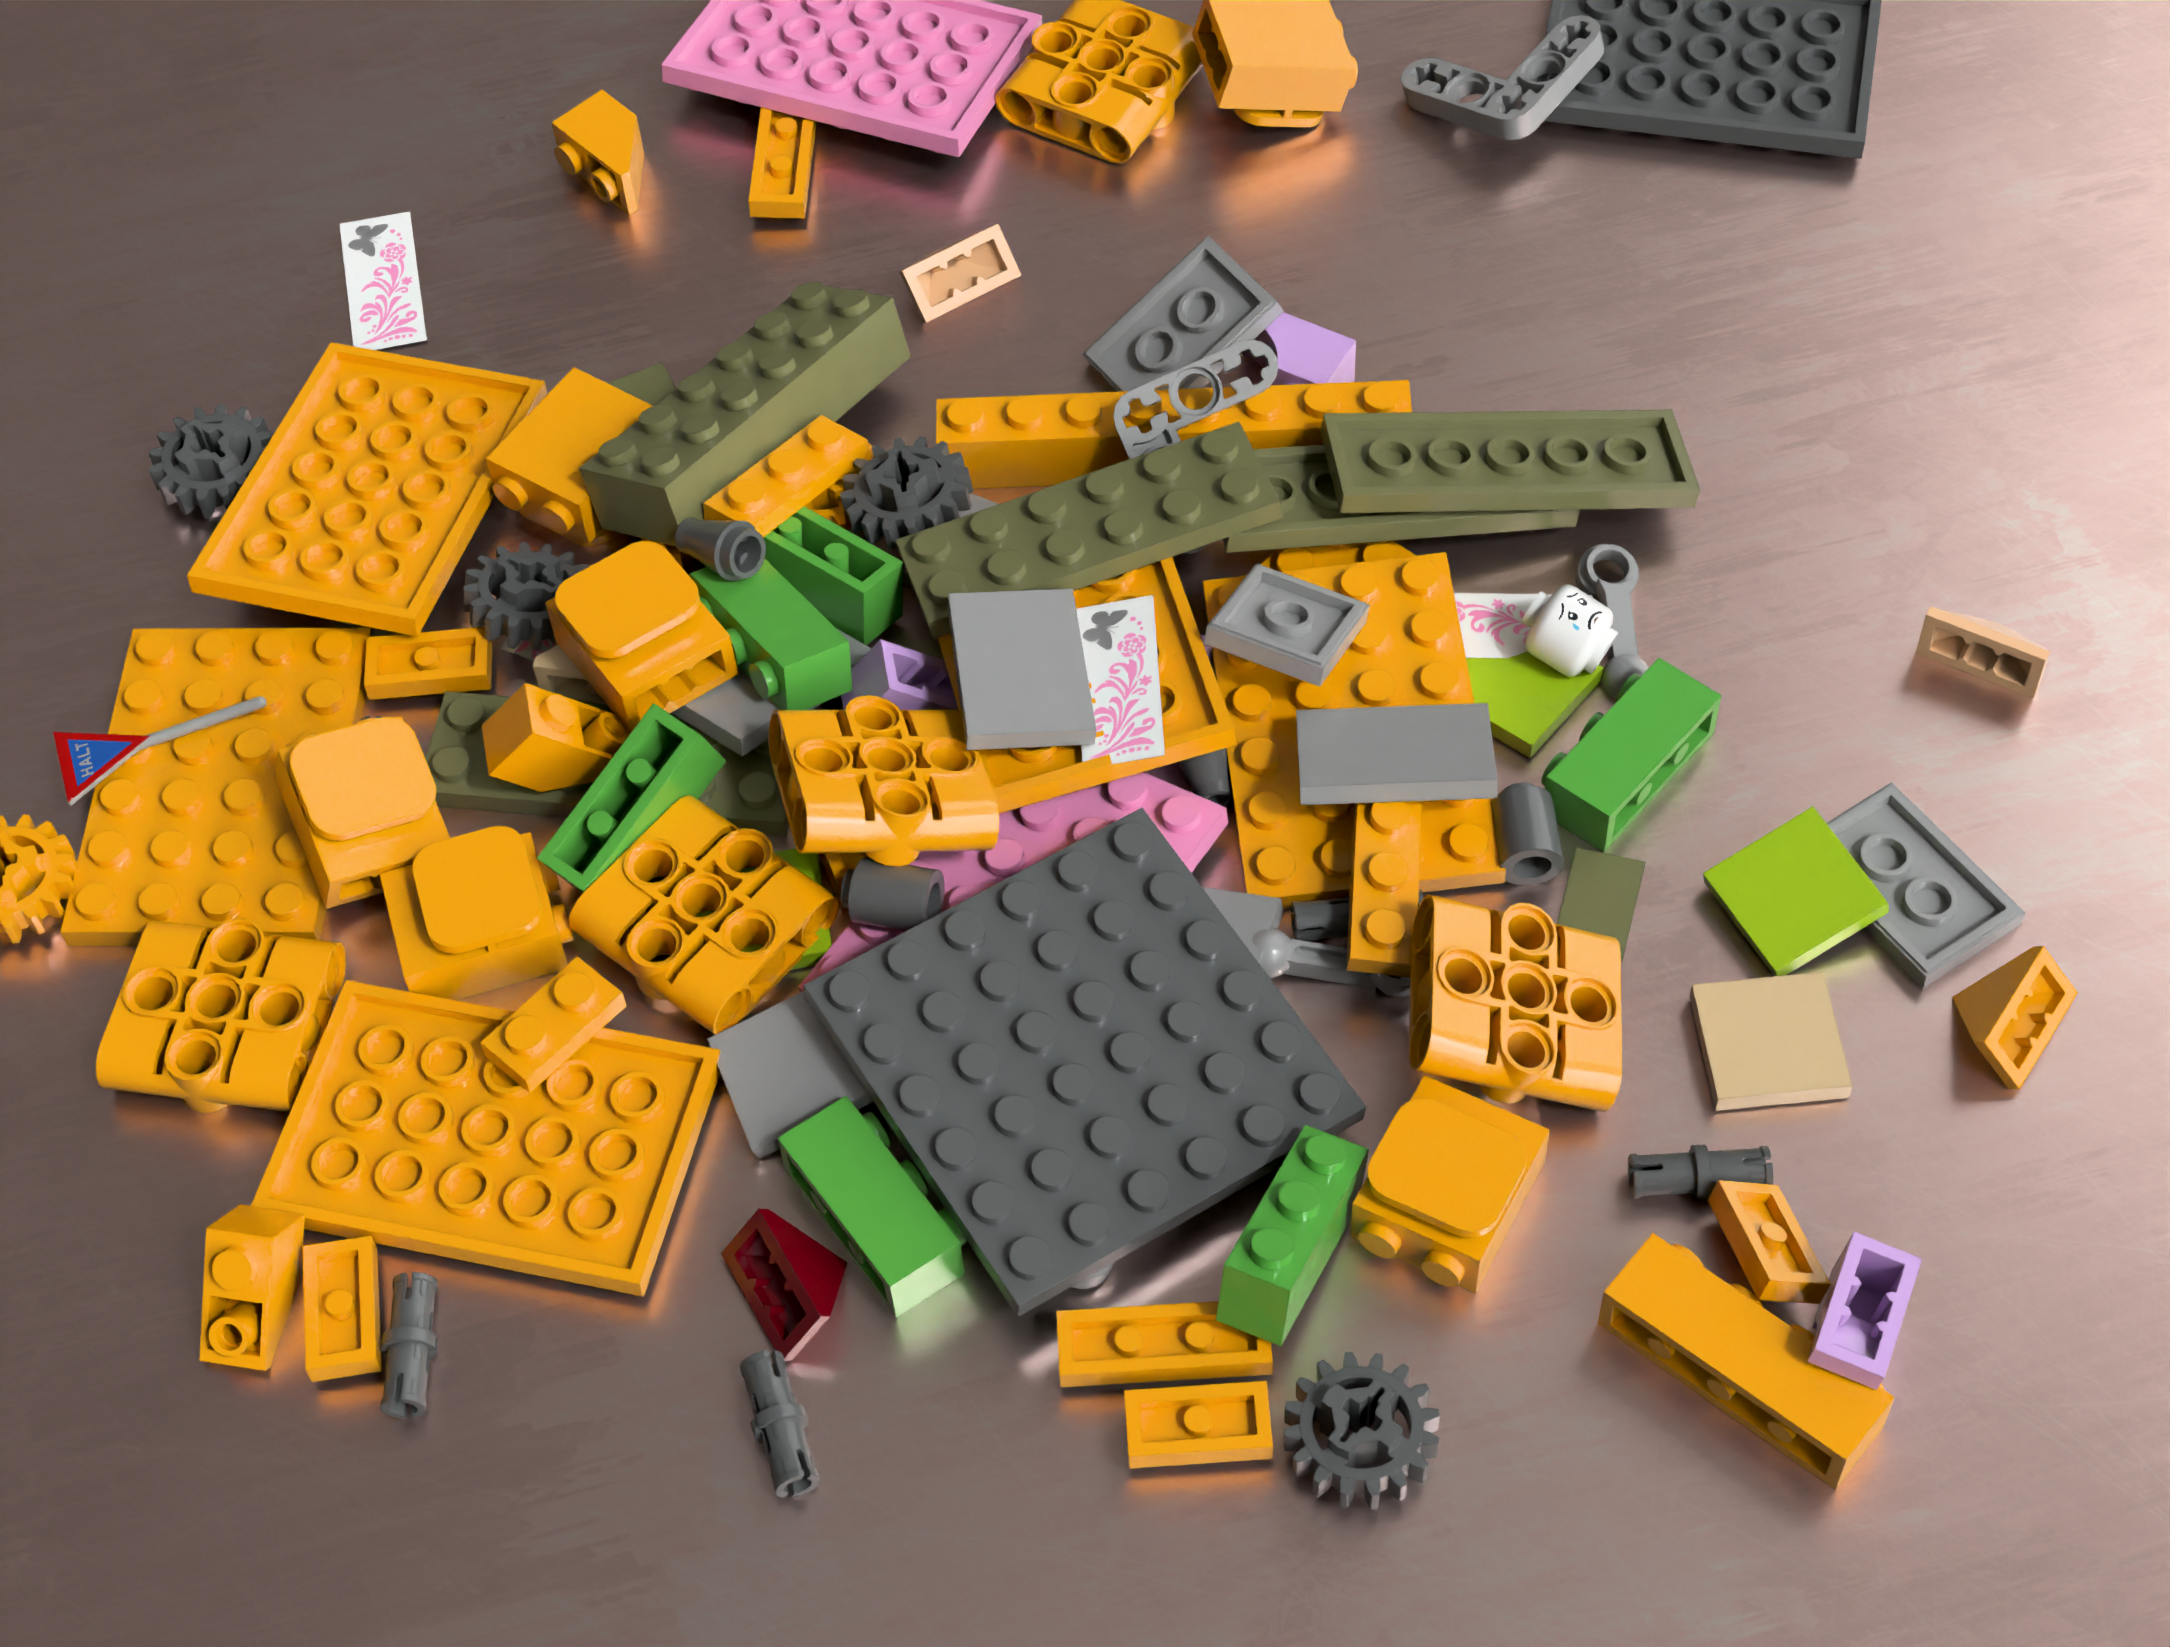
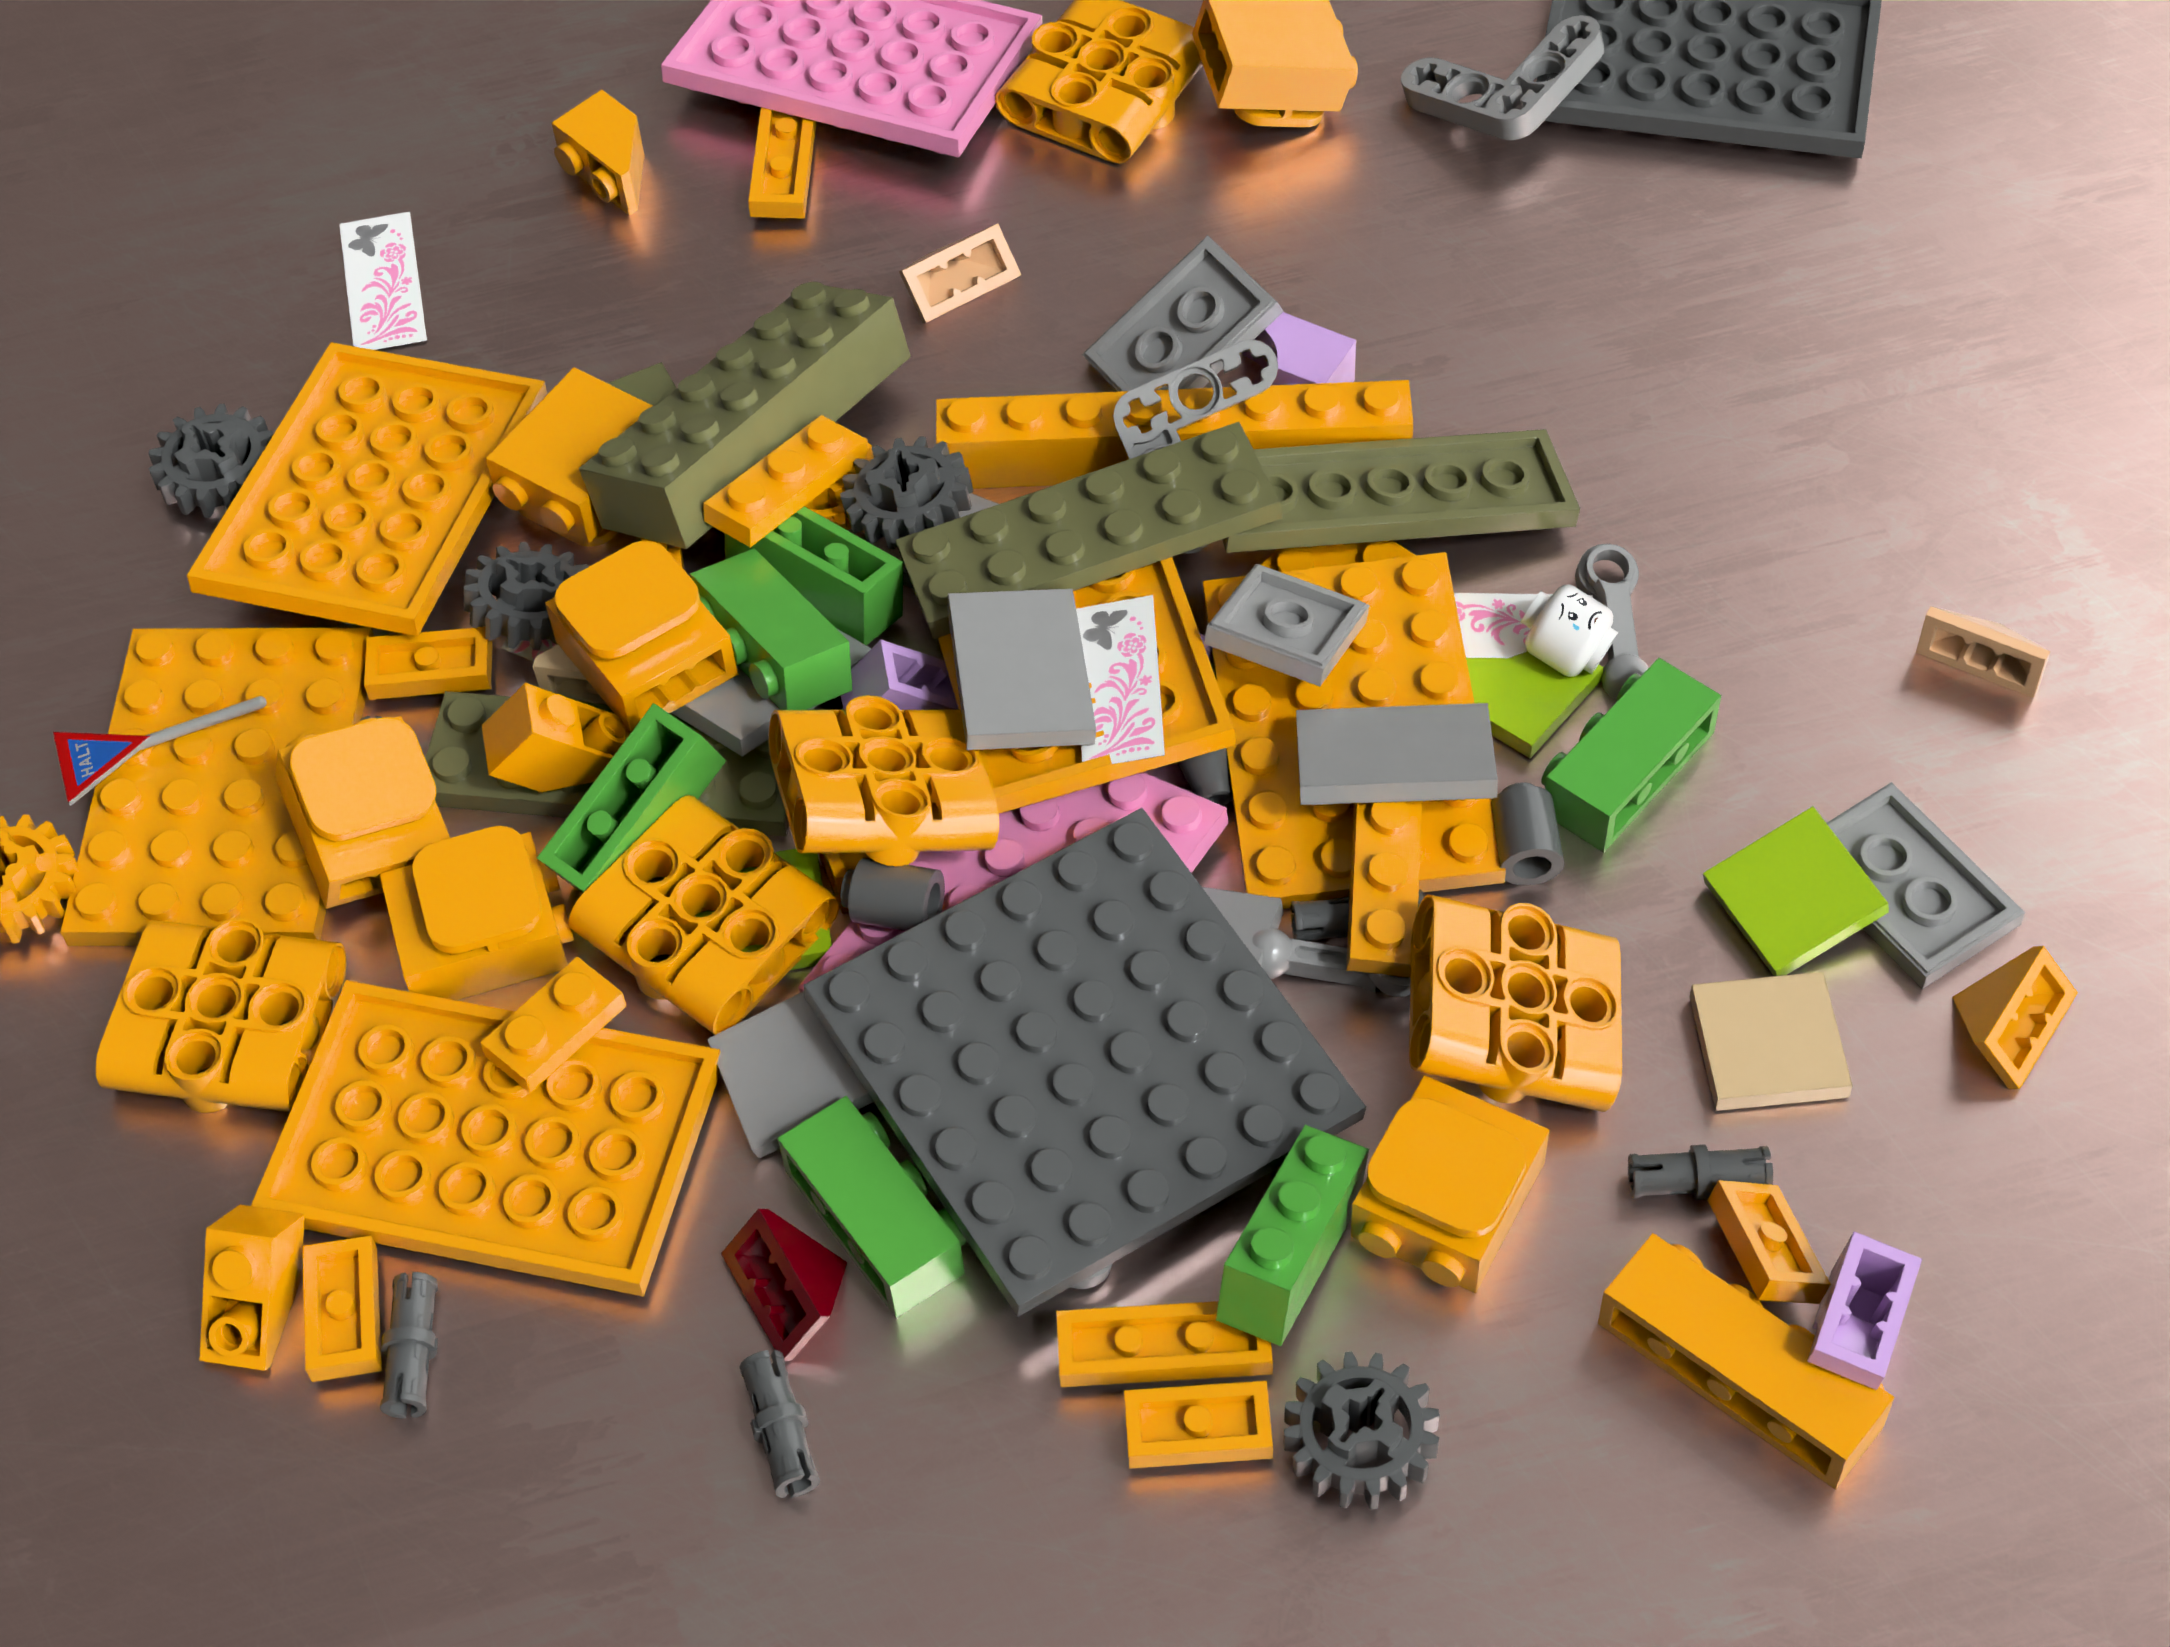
dark grey cone [675,517,766,581] -> none
olive plate [1320,409,1700,513] -> none
olive sticker [1557,847,1646,962] -> none

